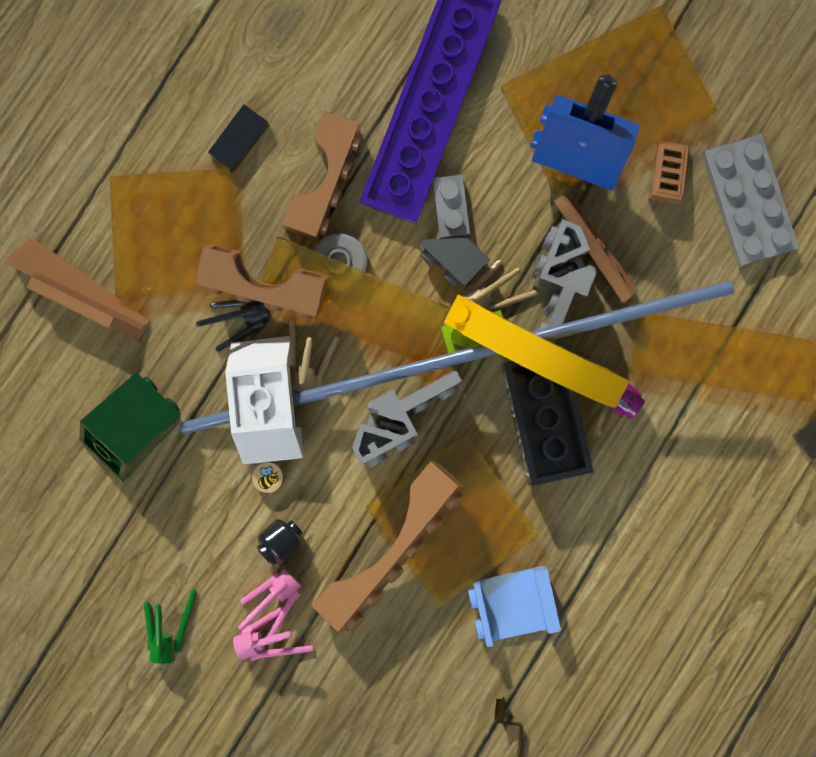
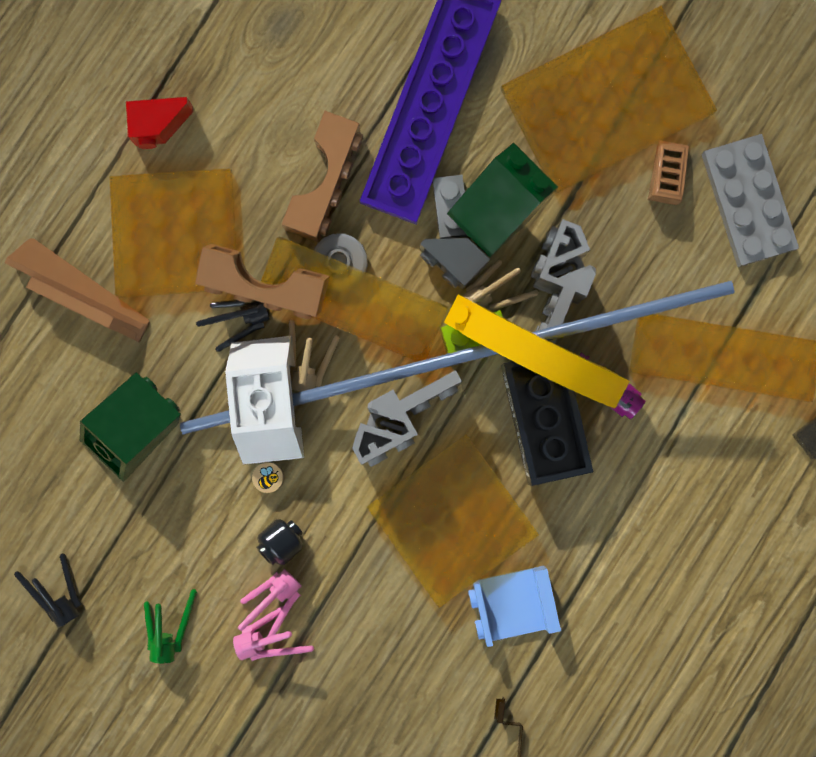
black tile [208,104,269,172] -> none
medium nougat arch [312,461,466,632] -> none
blue piece [530,74,640,191] -> none
medium nougat tile [554,193,638,303] -> none
none -> black plant [14,553,82,628]
none -> red slope [126,97,193,149]
none -> dark green slope [447,142,558,257]

